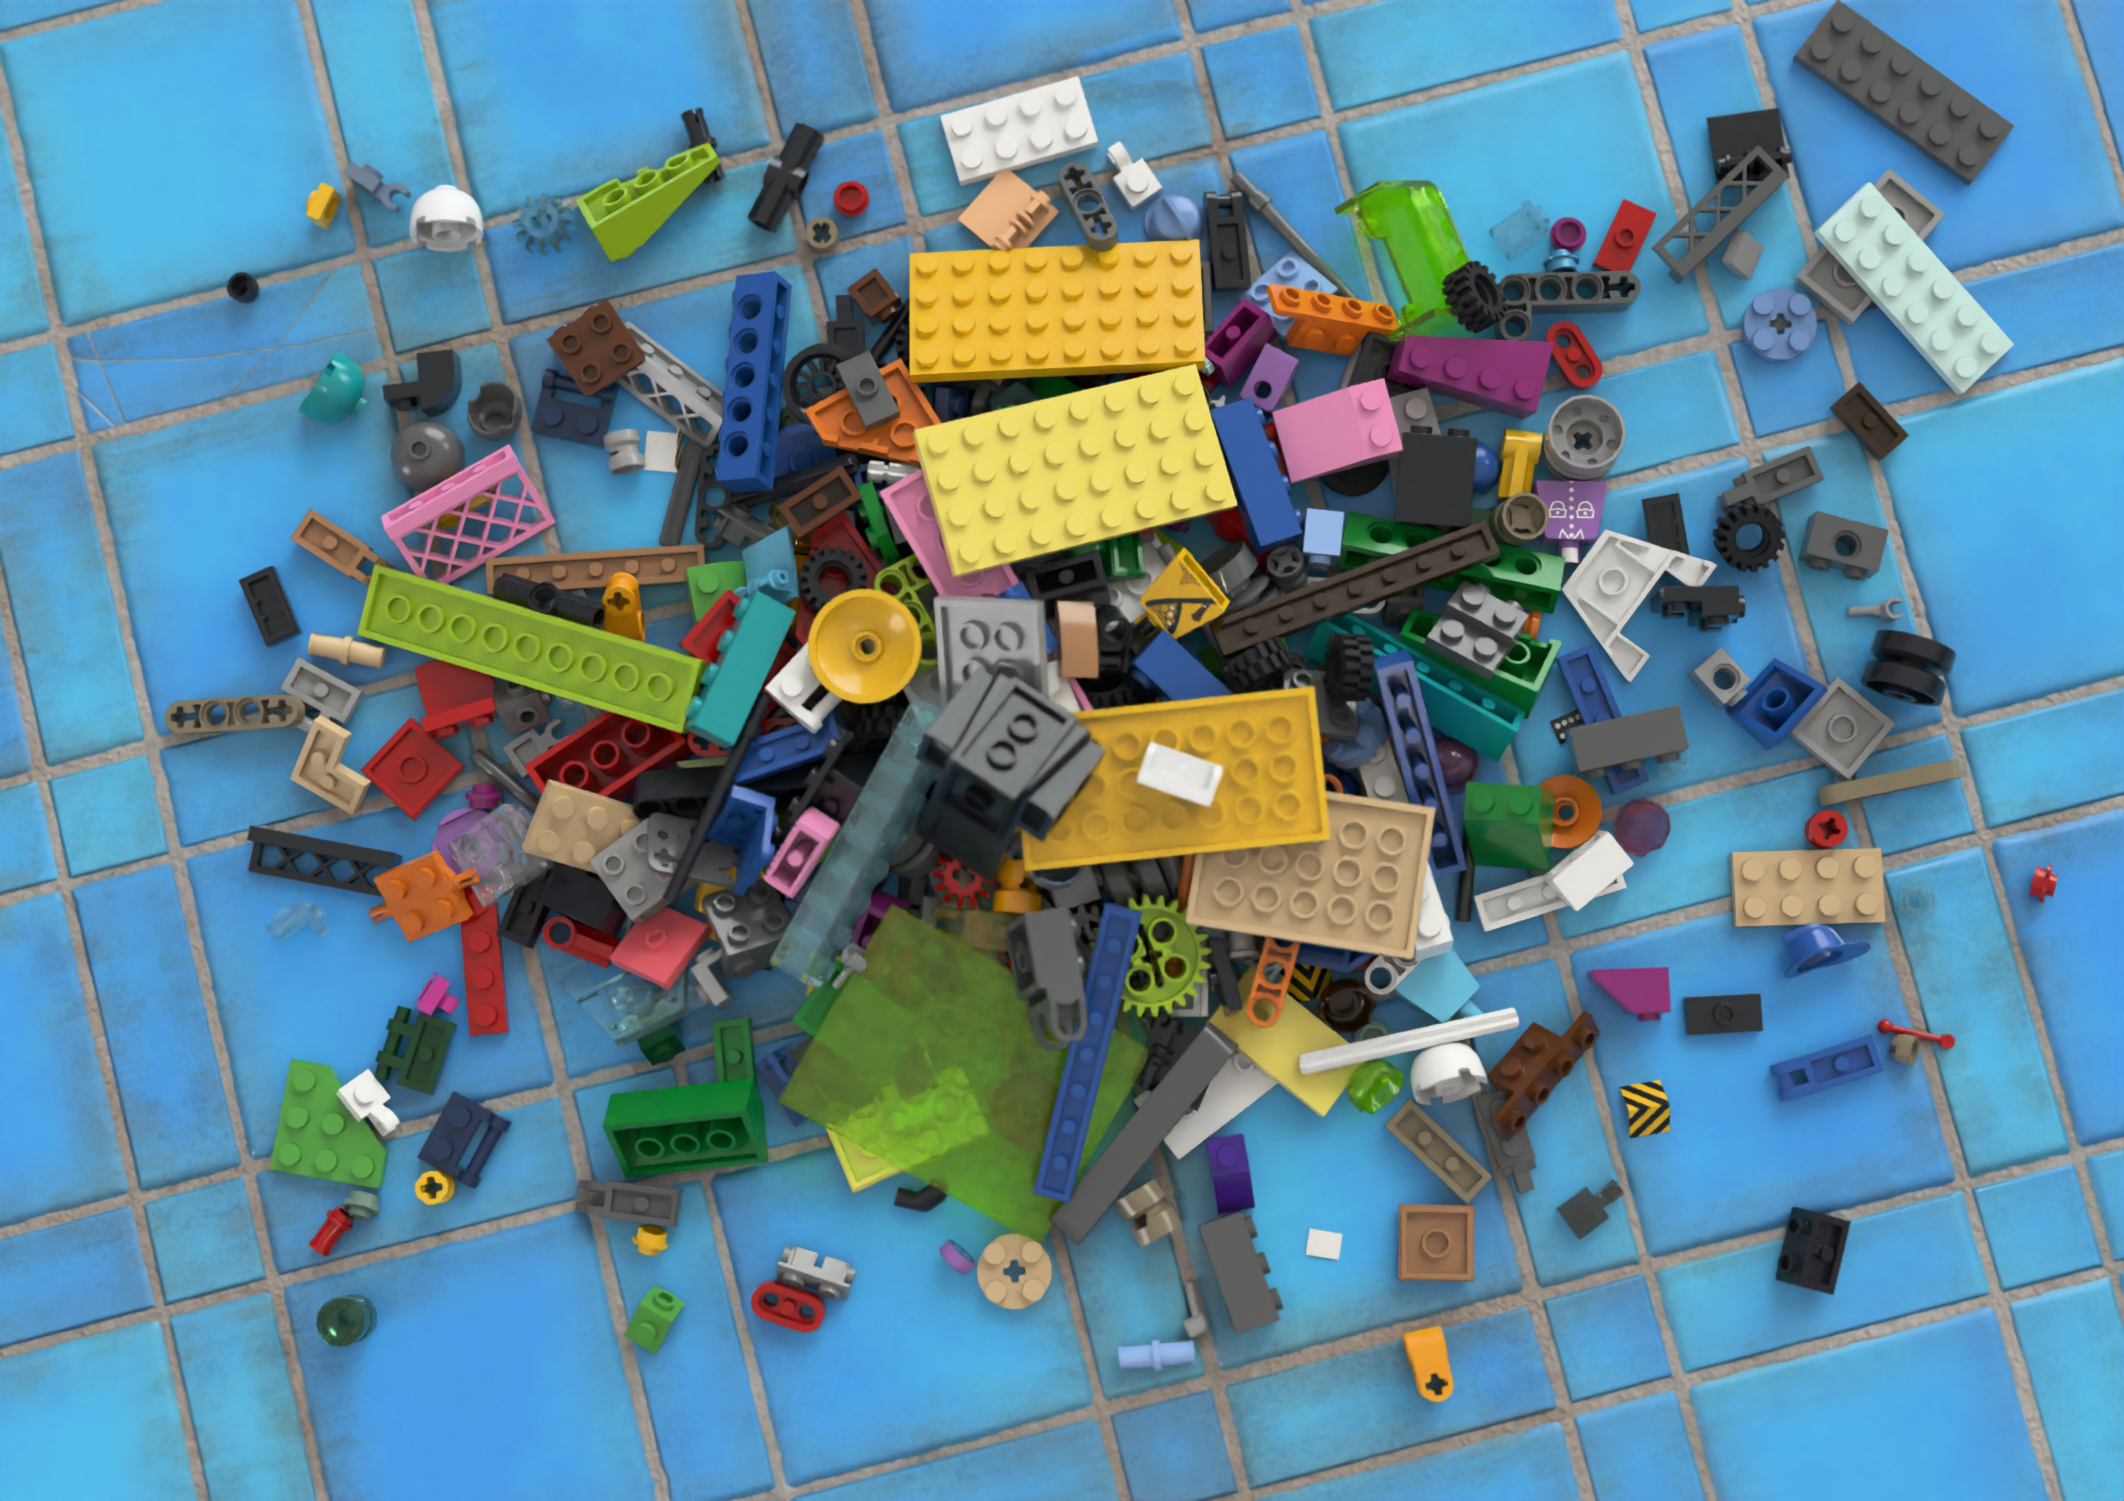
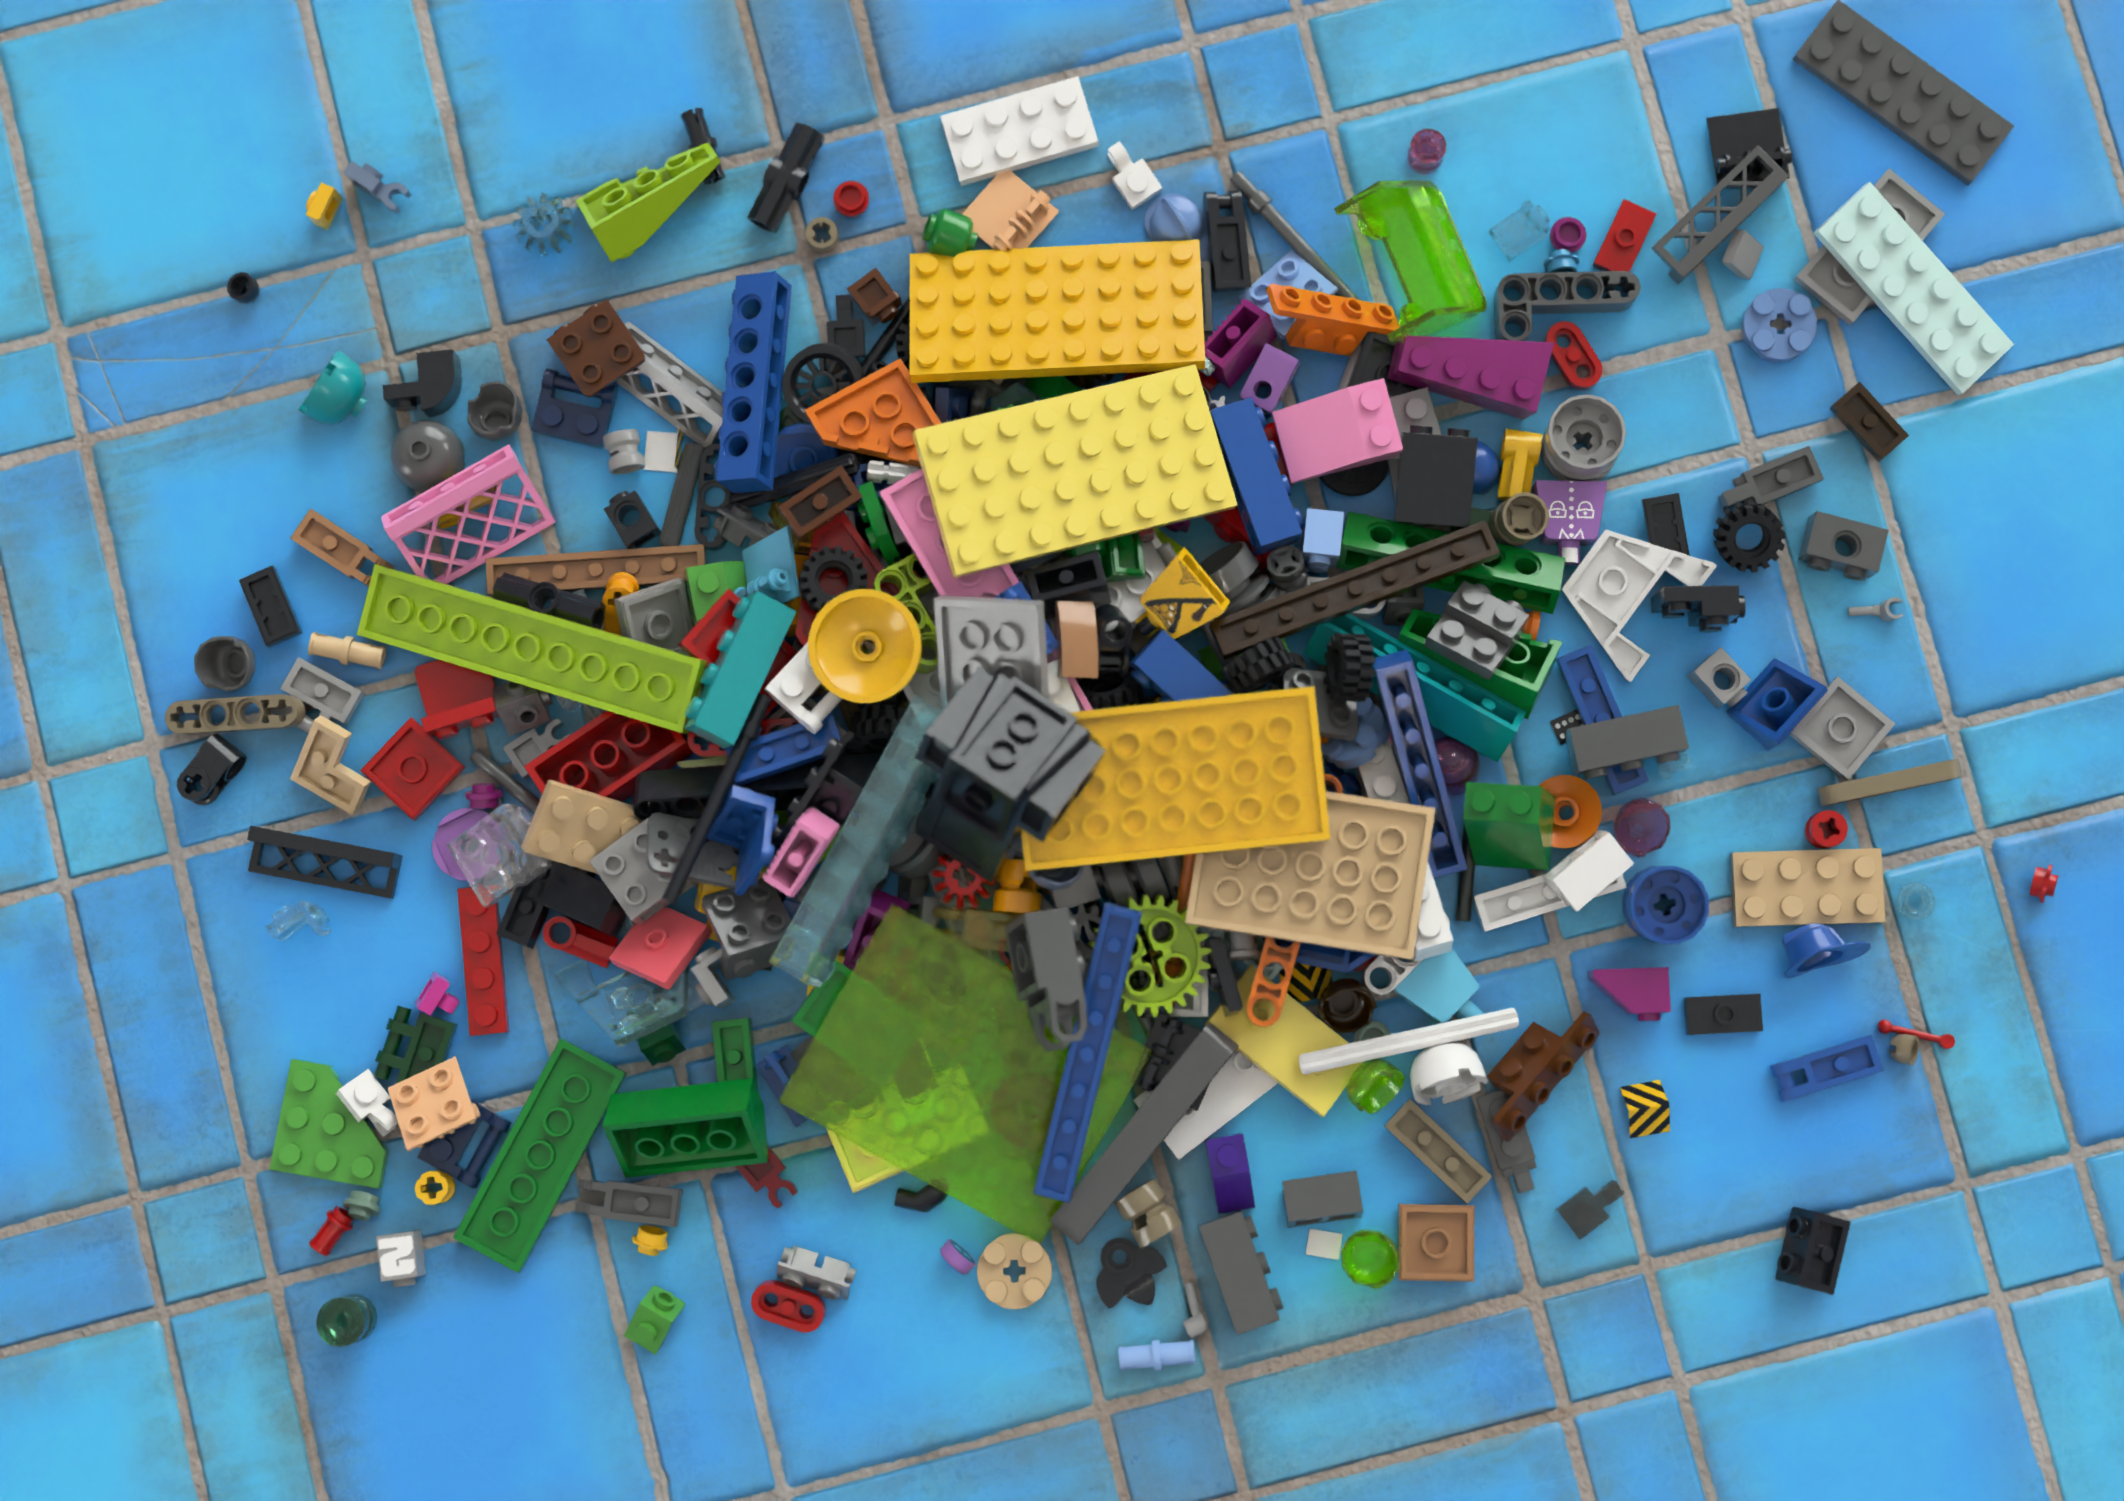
orange plate [369,850,480,942] -> none
white cylinder [409,185,483,252] -> none
light grey hand [832,943,867,990] -> none
dark grey plate [836,351,900,431] -> none
dark grey beam [1058,162,1118,252] -> none
white hinge [1136,742,1223,807] -> none
light orange piece [1403,1325,1454,1402] -> none
black tyre [1442,260,1508,333] -> none
black wheel [1860,630,1957,706] -> none
none -> black piece [177,734,247,805]
none -> dark grey hair [194,636,256,691]
none -> brick [376,1230,426,1287]
none -> light nougat hinge [387,1057,481,1151]
none -> green plate [453,1038,627,1273]
none -> black brick [604,490,661,549]
none -> light grey plate [614,578,694,654]
none -> dark red plate [735,1144,798,1208]
none -> green head [922,209,978,257]
none -> black plate [1096,1238,1167,1309]
none -> dark grey hinge [1282,1170,1363,1228]
none -> clear neon green hair [1341,1229,1399,1289]
none -> clear pink wheel [1407,129,1446,174]
none -> blue wheel [1622,866,1709,944]

